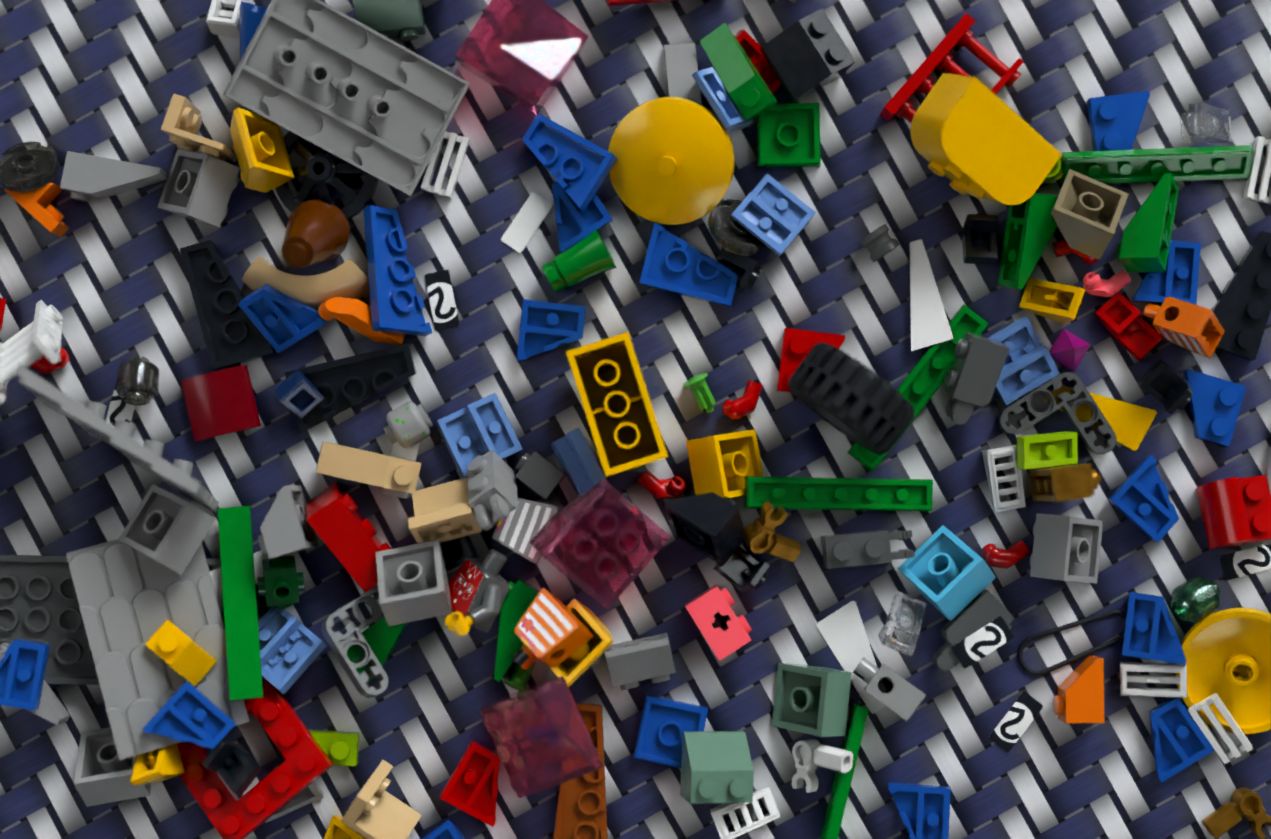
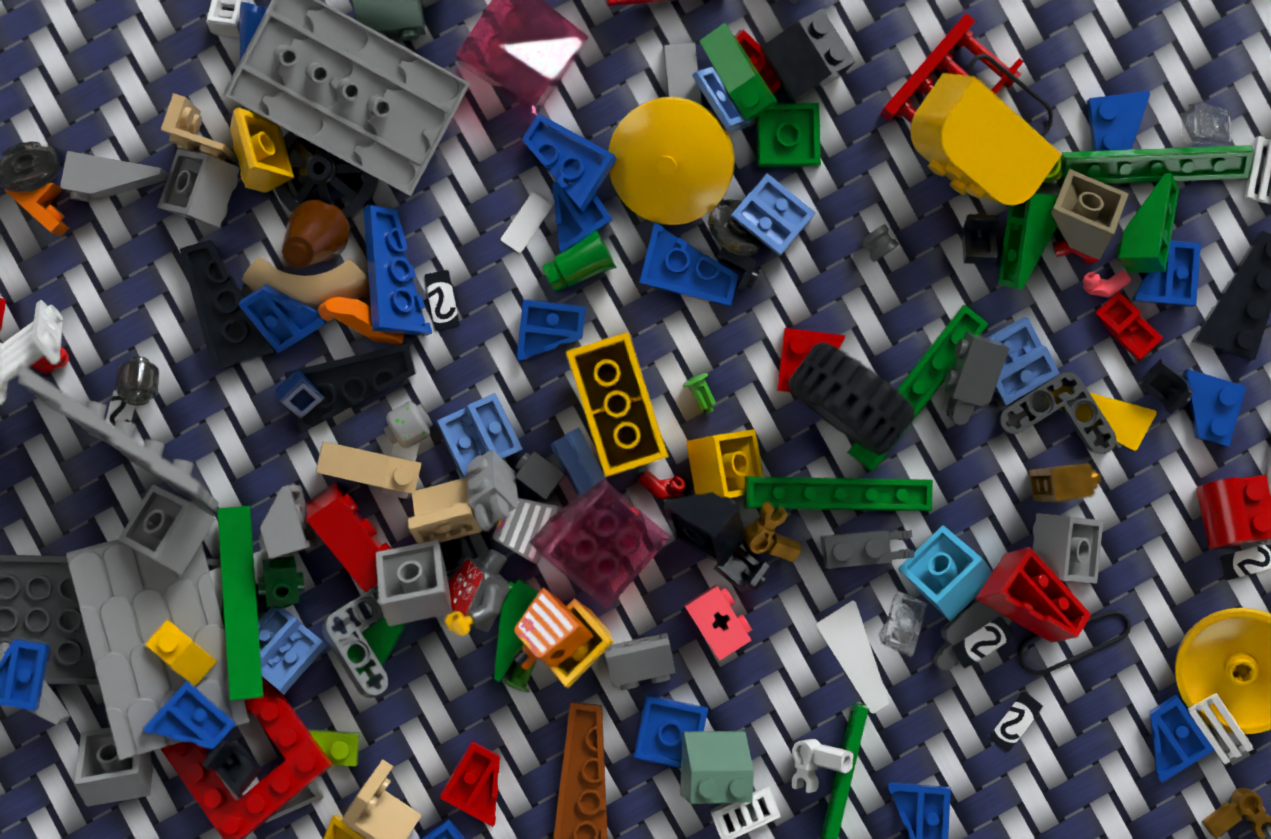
yellow slope [130,743,185,786] -> none
dark red slope [181,365,261,442] -> none
white tile [421,131,470,199] -> none
clear pink slope [480,676,603,798] -> none
red arm [722,380,763,420] -> none
sand green slope [772,663,852,737] -> none
light grey torso [853,657,926,721] -> none
white sticker [910,239,954,351] -> none
red arm [981,540,1030,569] -> none
white slope [982,445,1026,513] -> none
lime plate [1017,431,1078,470] -> none
yellow slope [1019,278,1085,324] -> none
magenta slope [1049,328,1091,372] -> none
orange slope [1053,656,1104,723] -> none
blue wing [1107,455,1179,543] -> none
white tile [1120,662,1187,698] -> none
blue wing [1122,592,1187,665] -> none
orange torso [1143,297,1225,359] -> none
clear green head [1171,576,1221,623] -> none
none -> black piece [968,54,1053,137]
none -> red wedge [975,547,1091,643]

